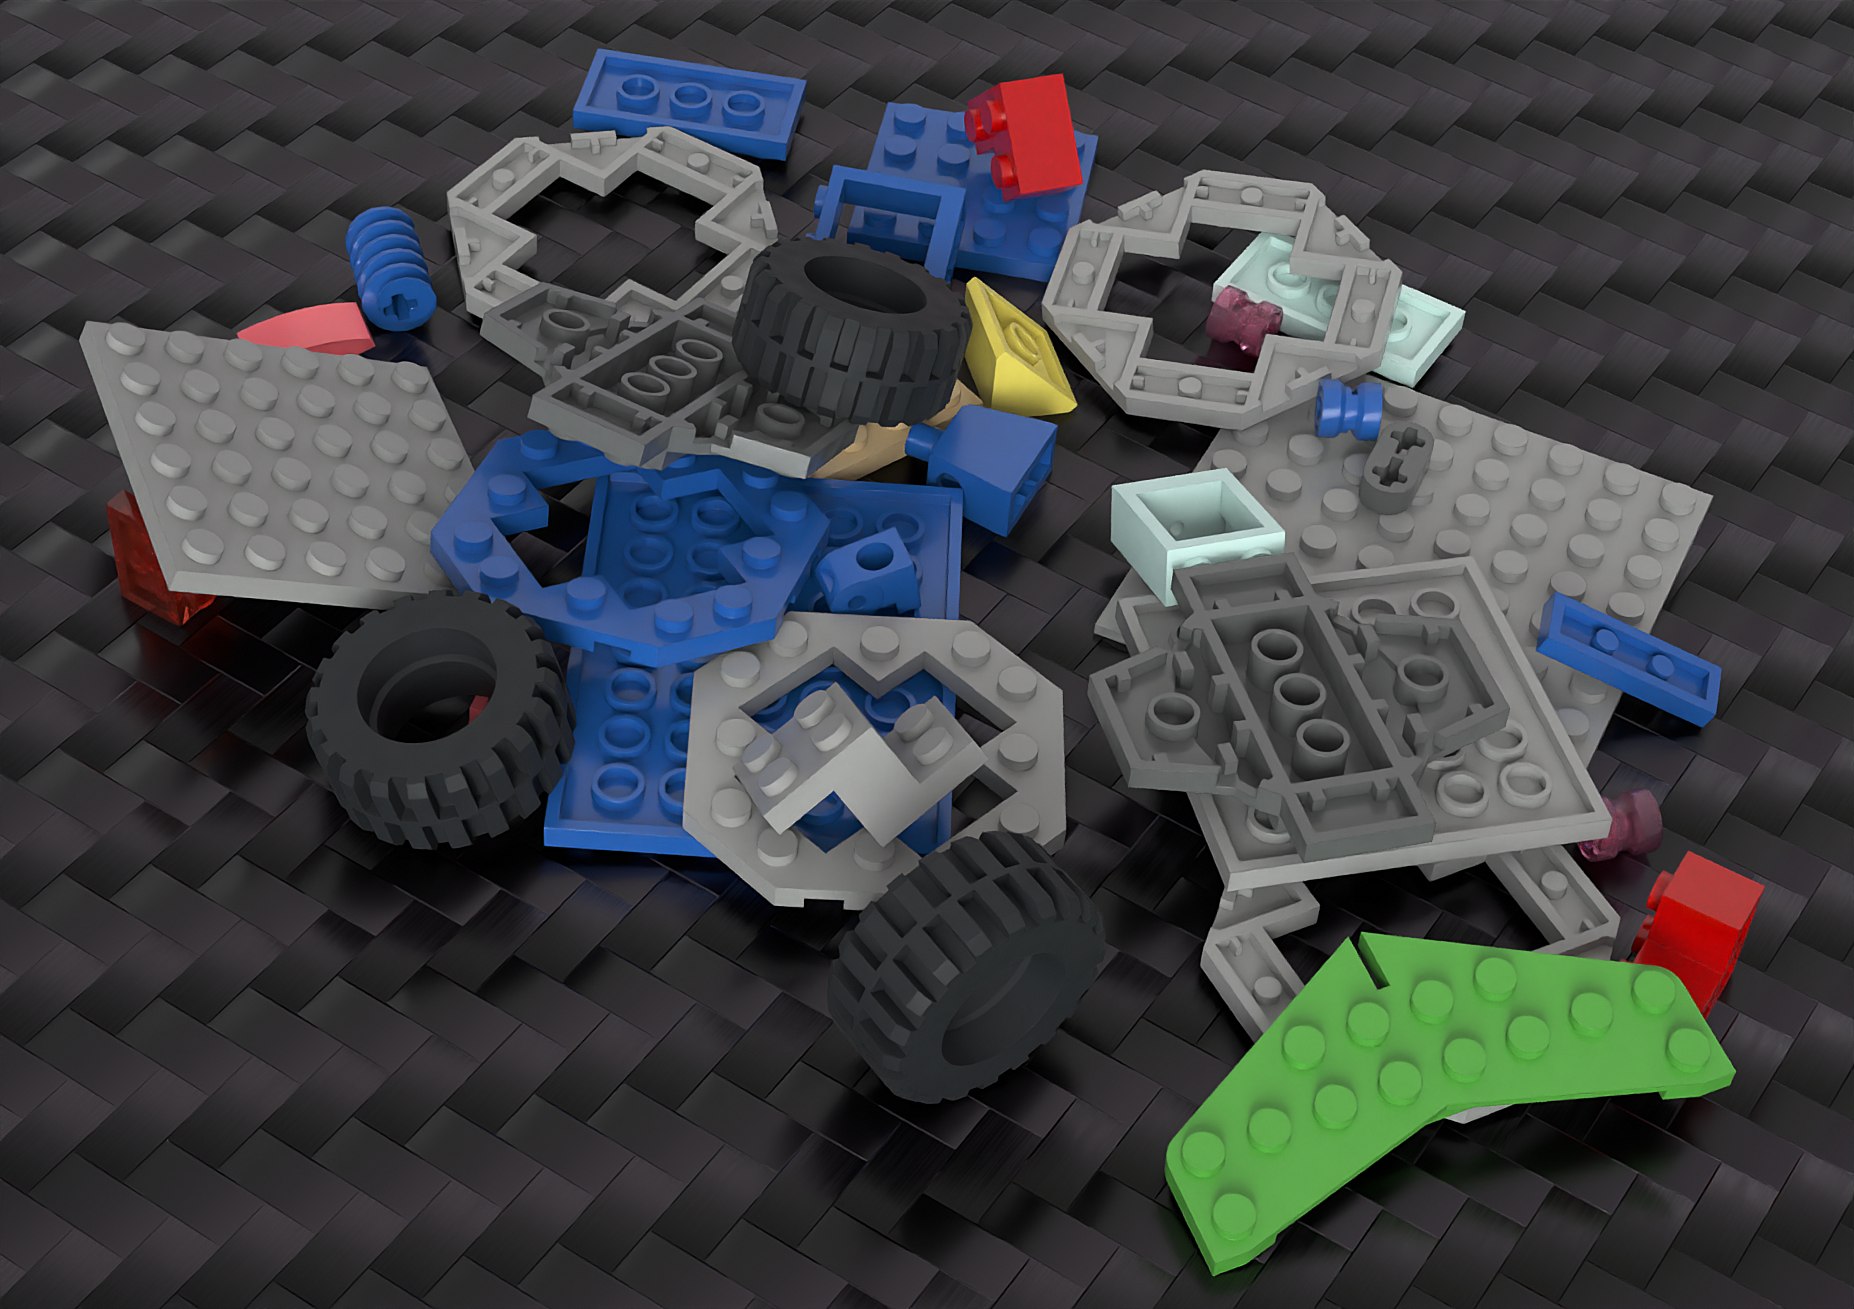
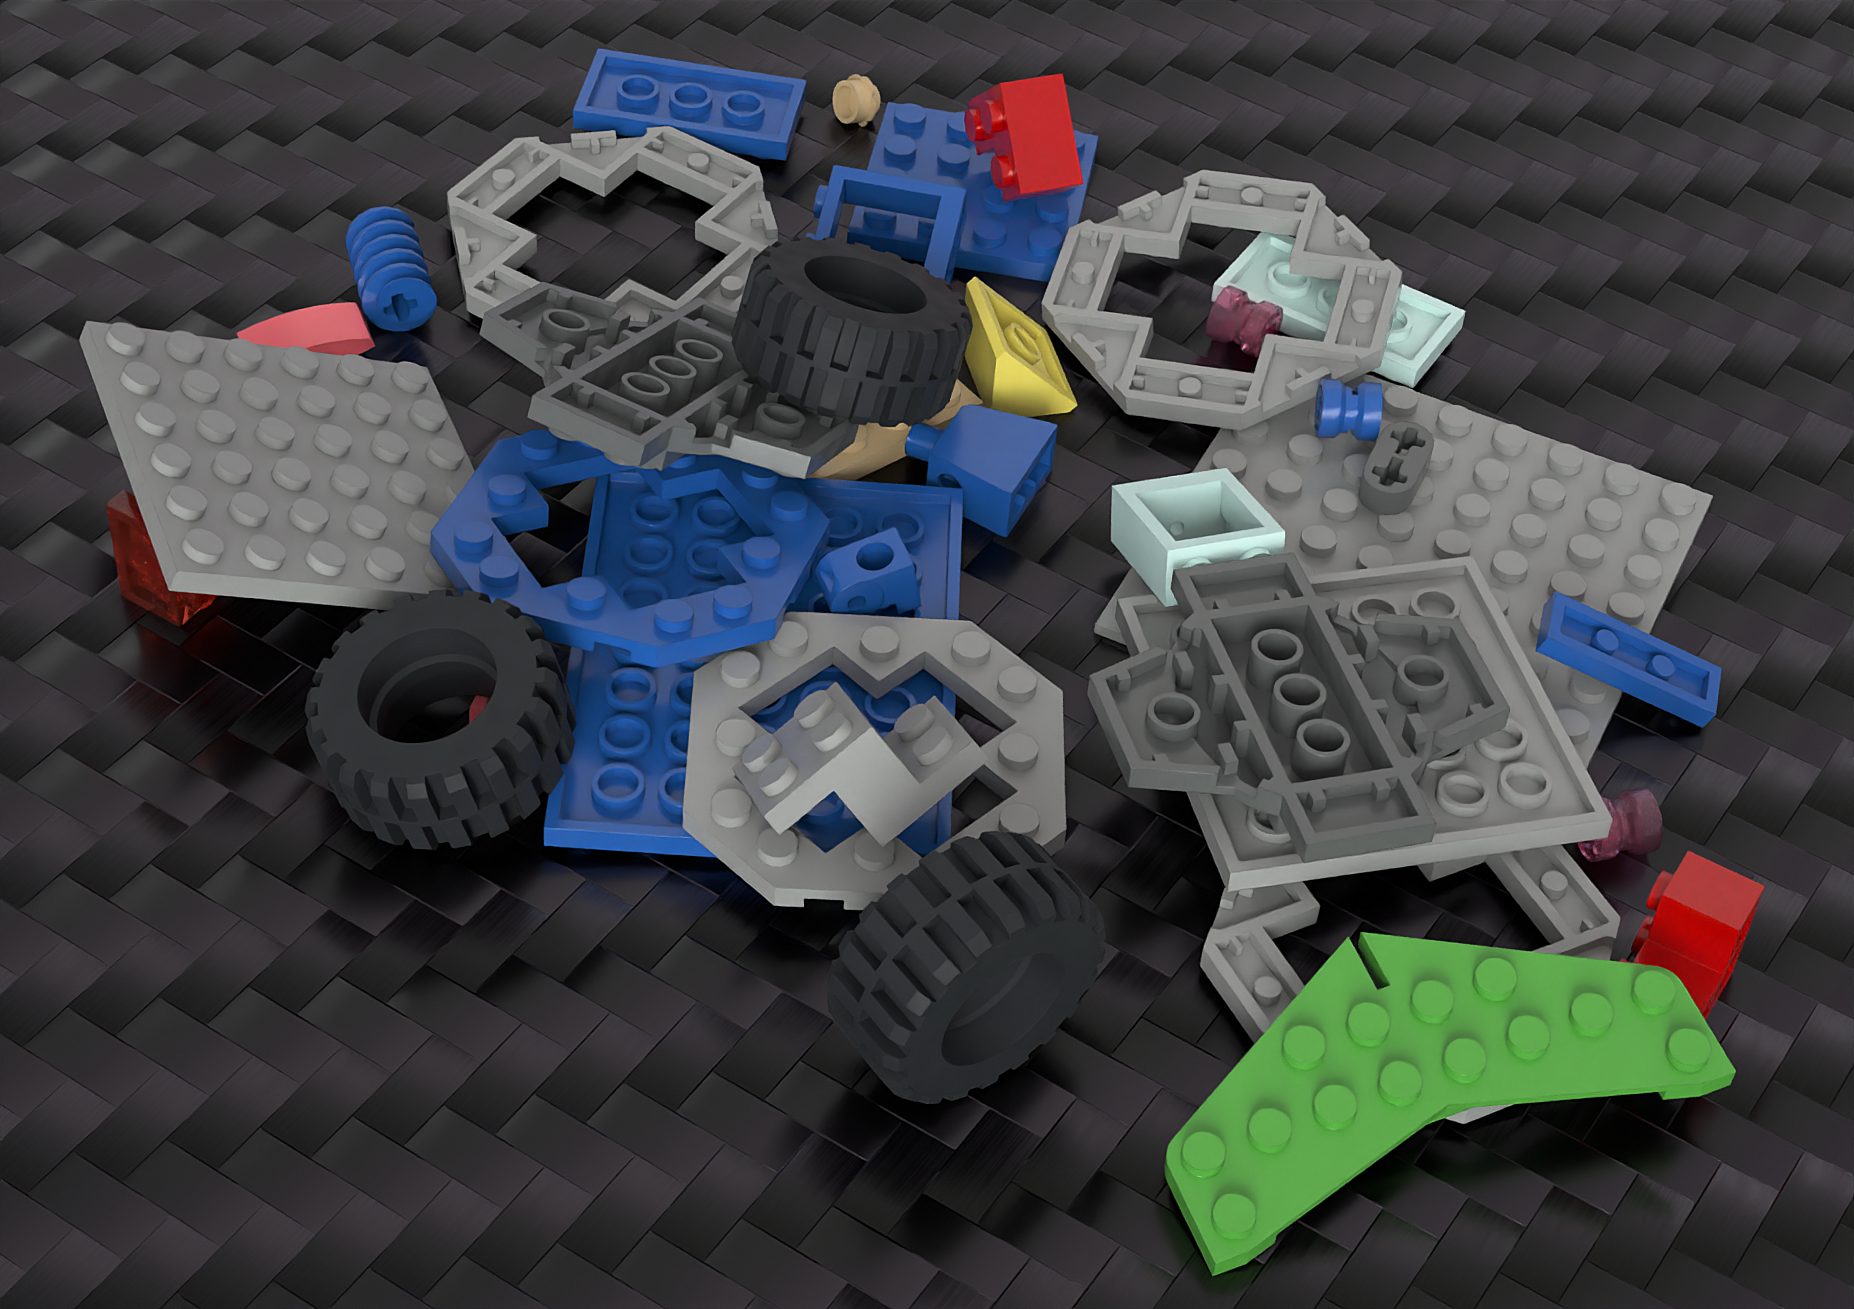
none -> tan plate [832,74,881,127]

